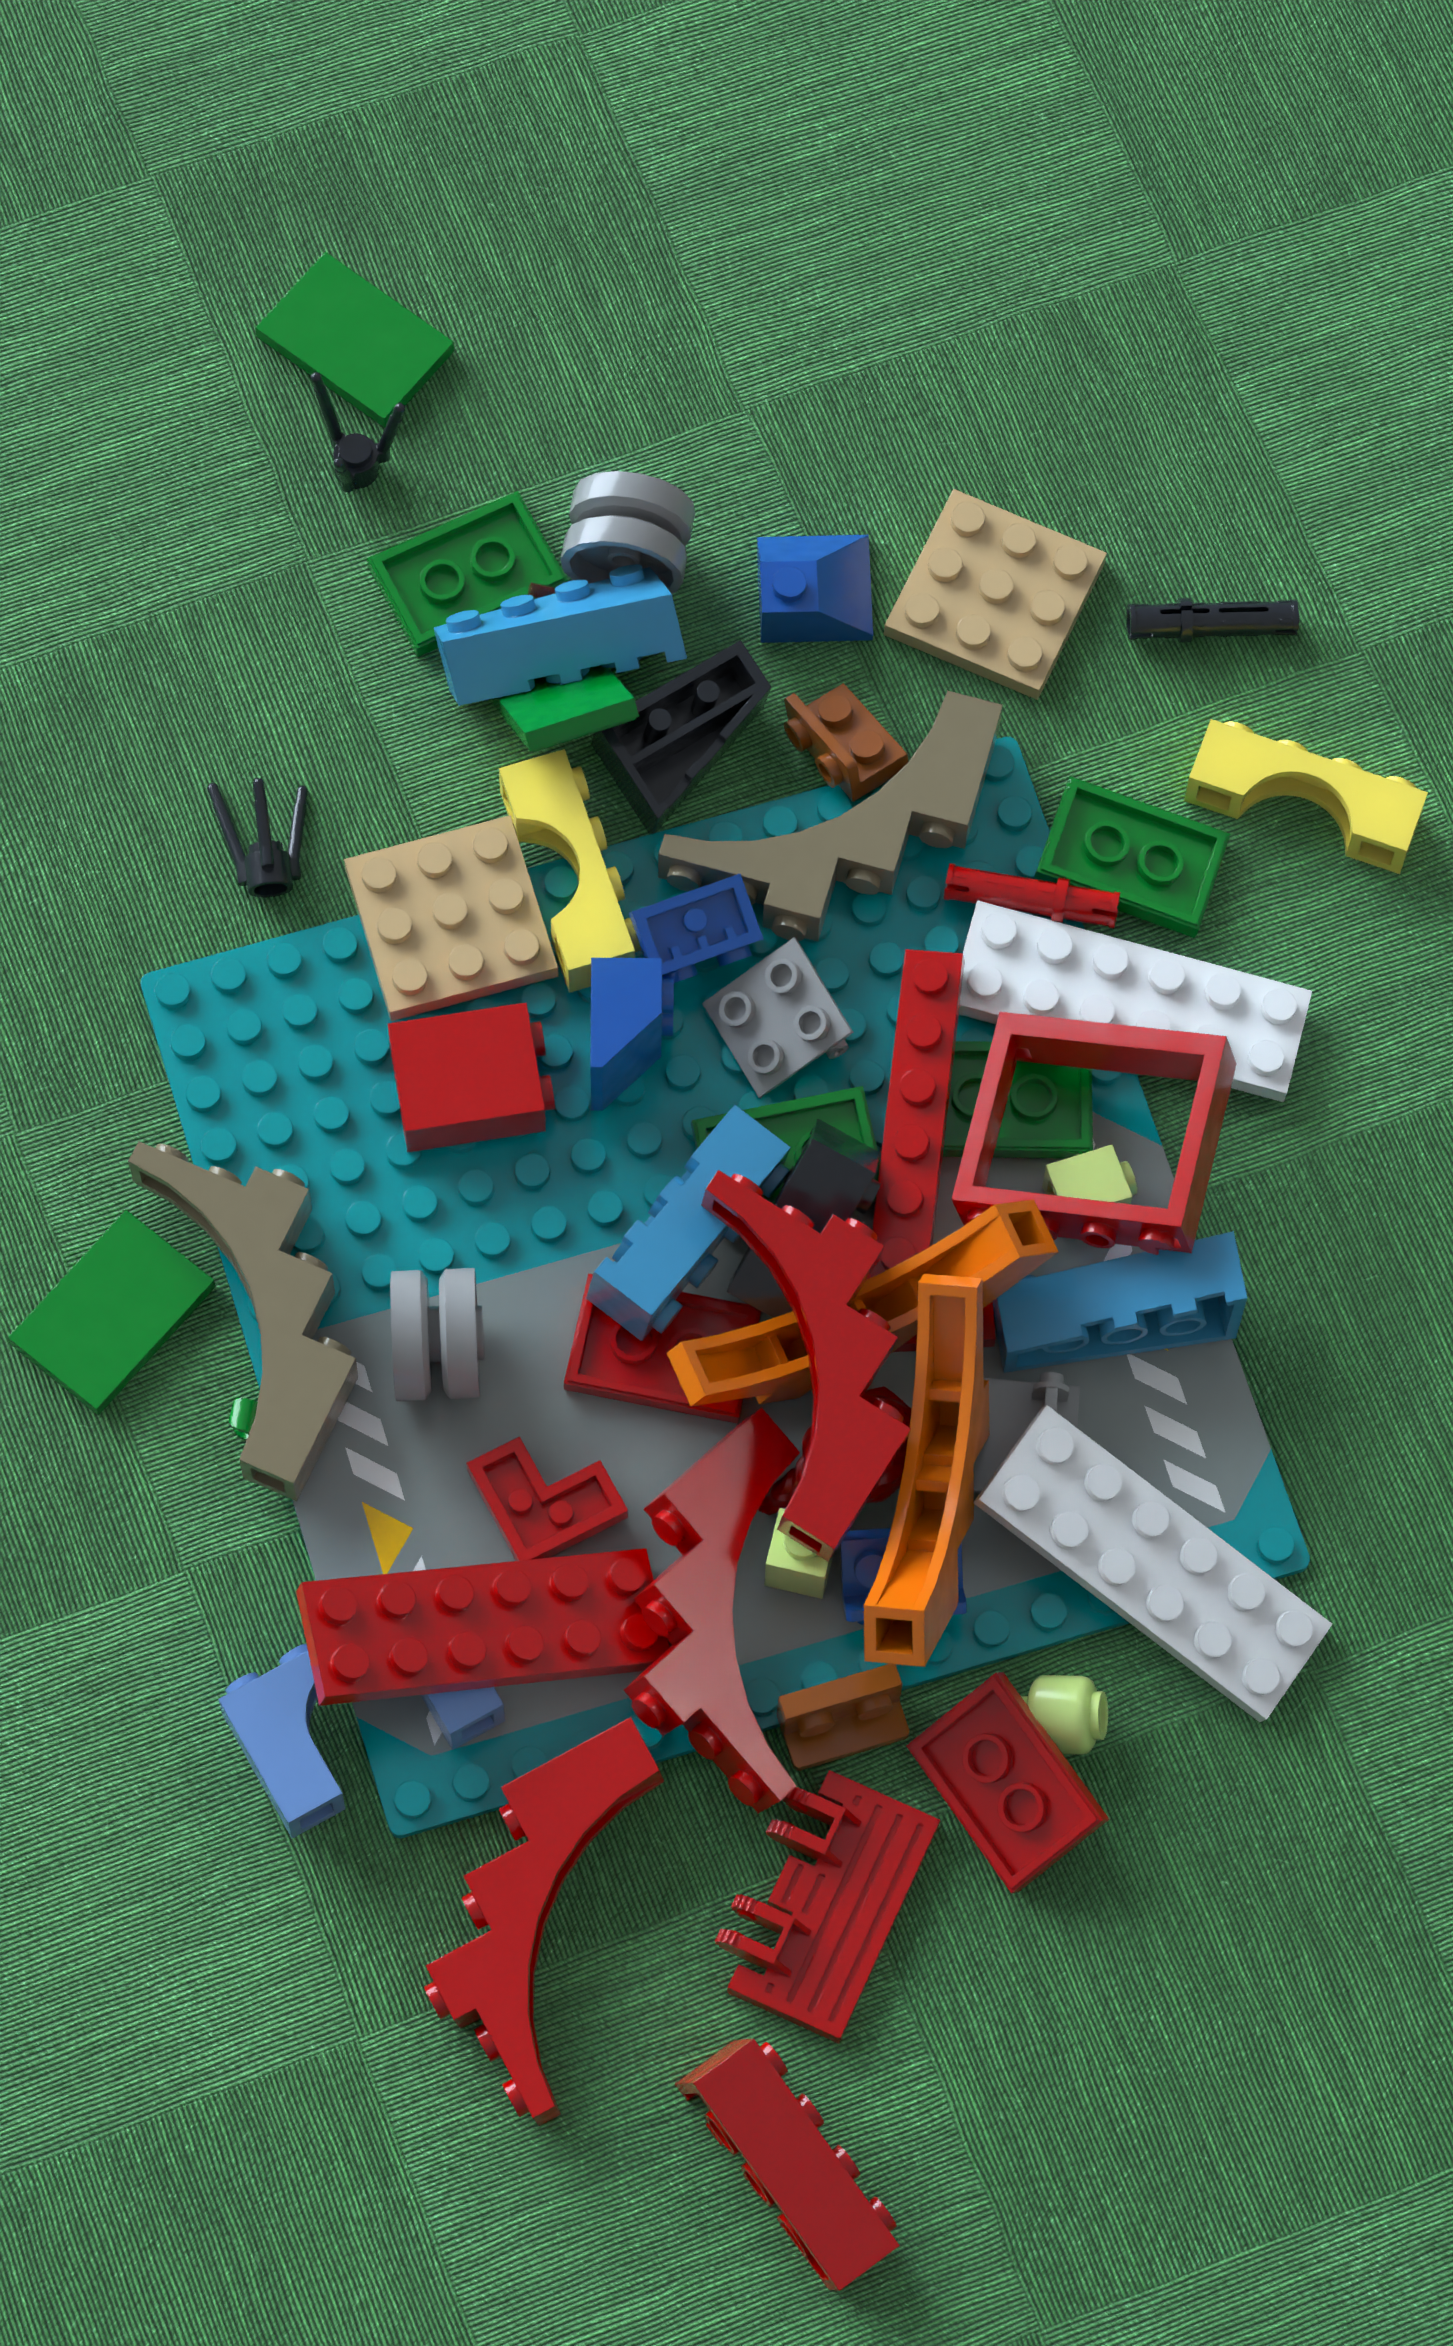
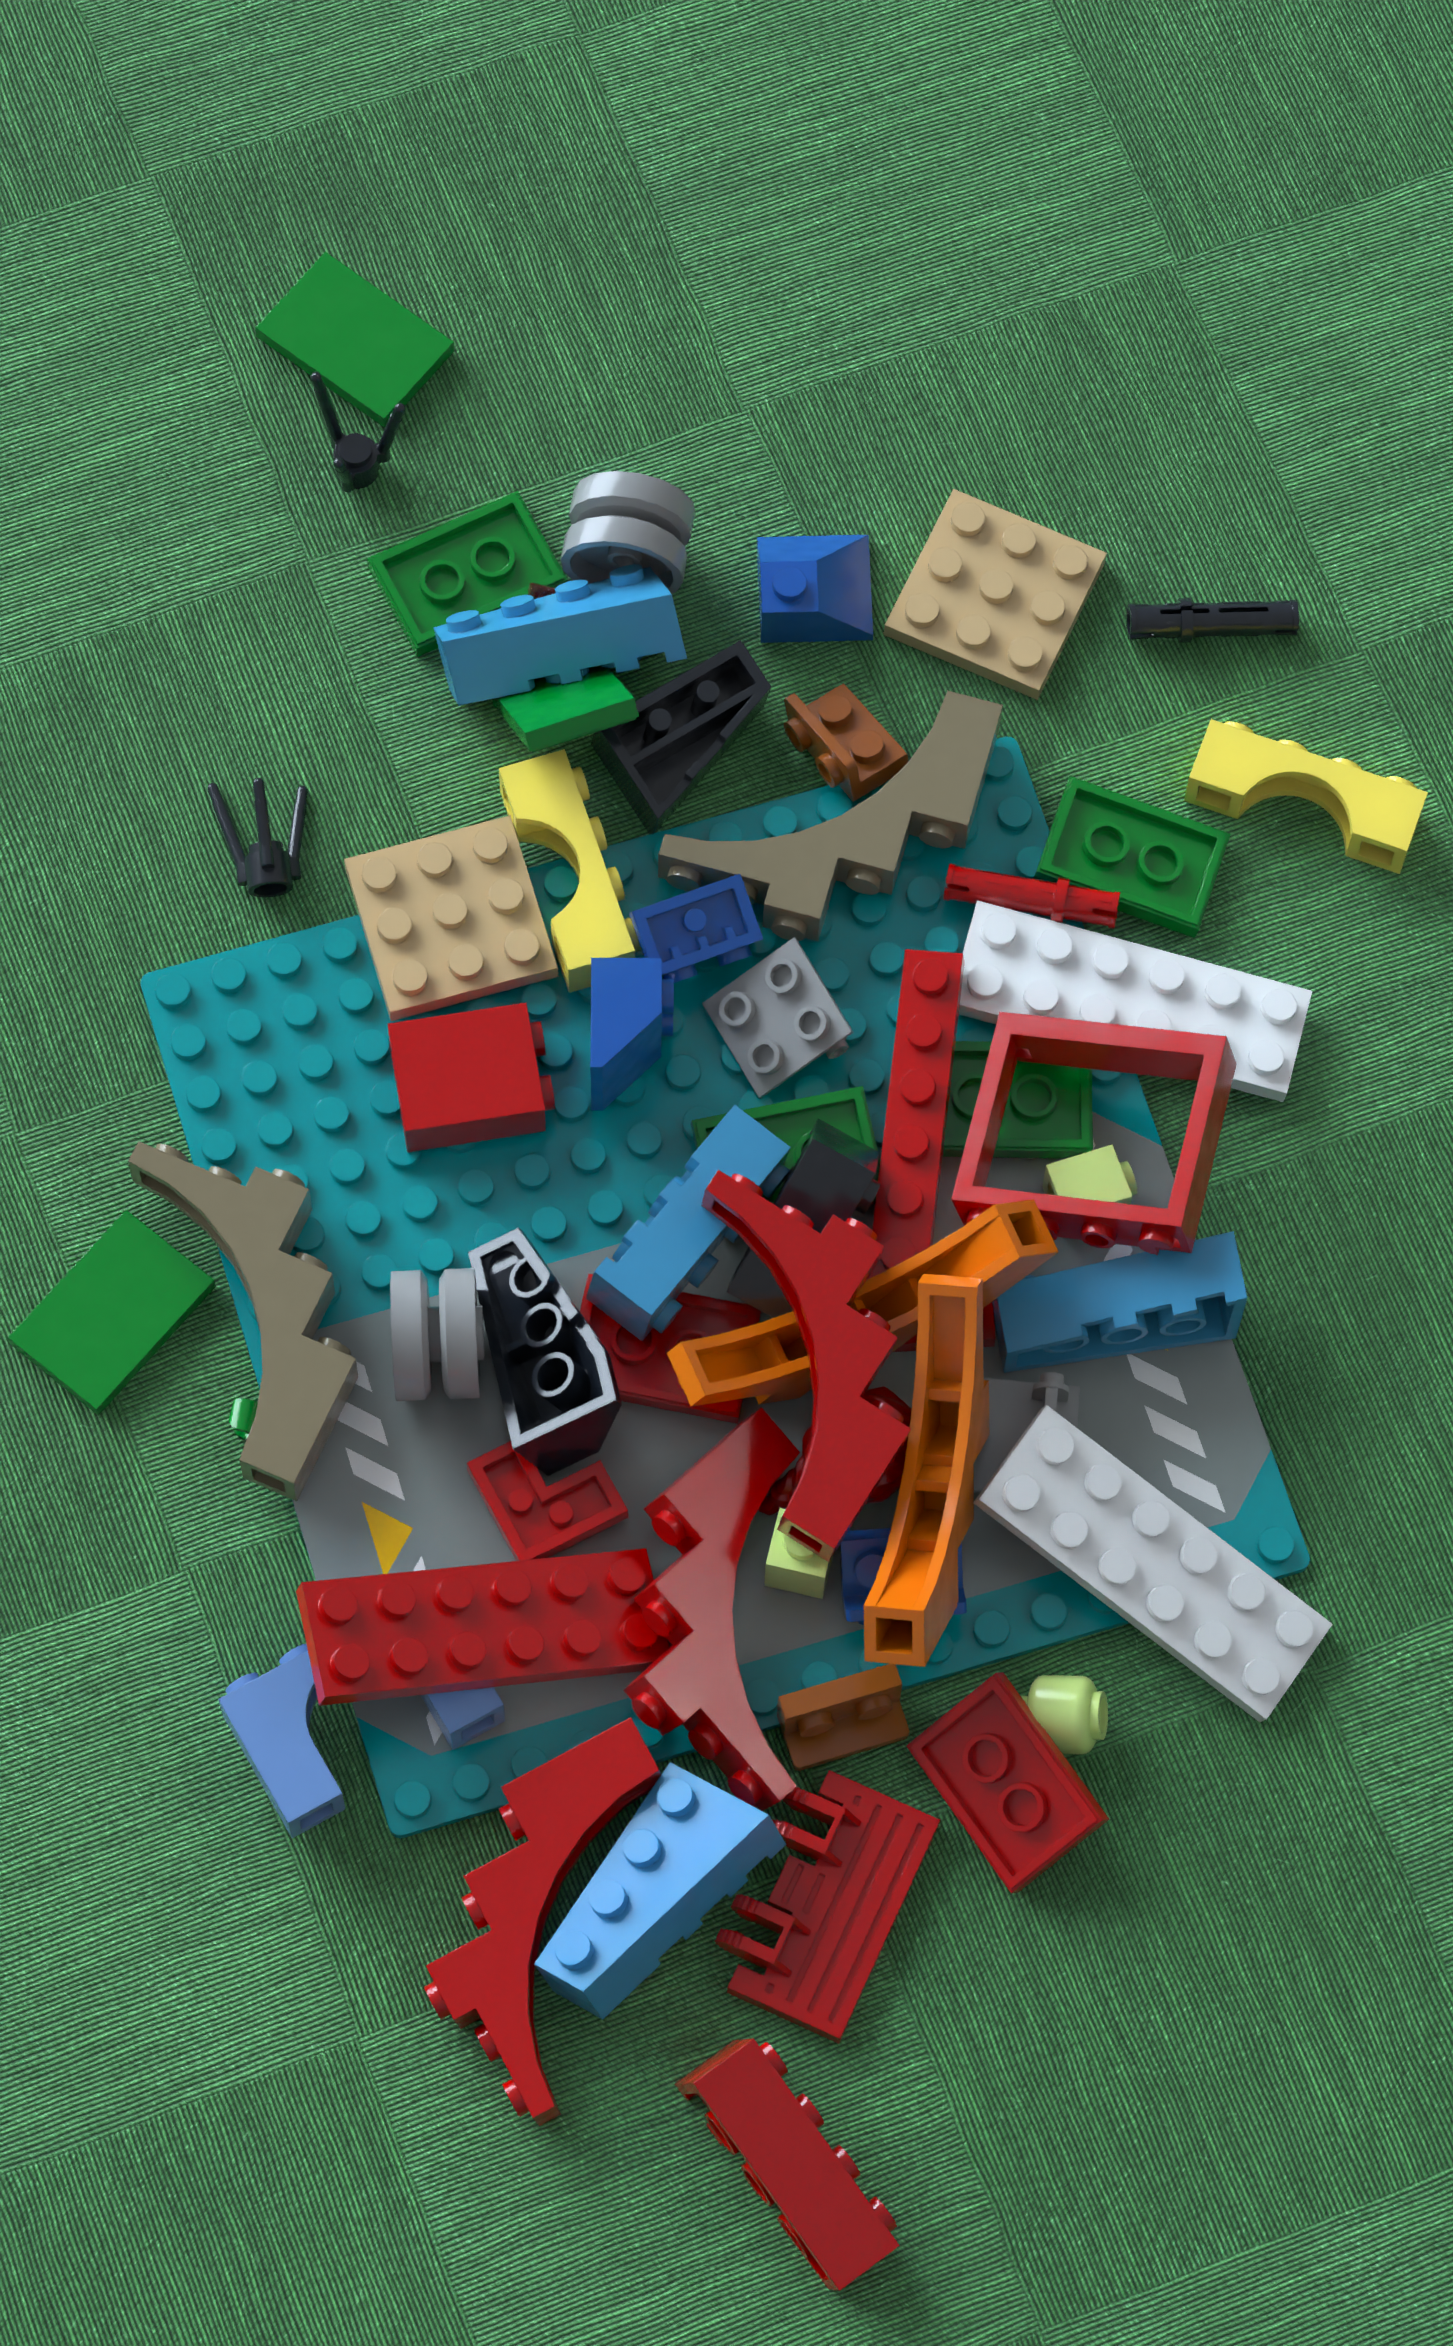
none -> black wedge [468,1228,622,1476]
none -> wedge [534,1762,786,2020]

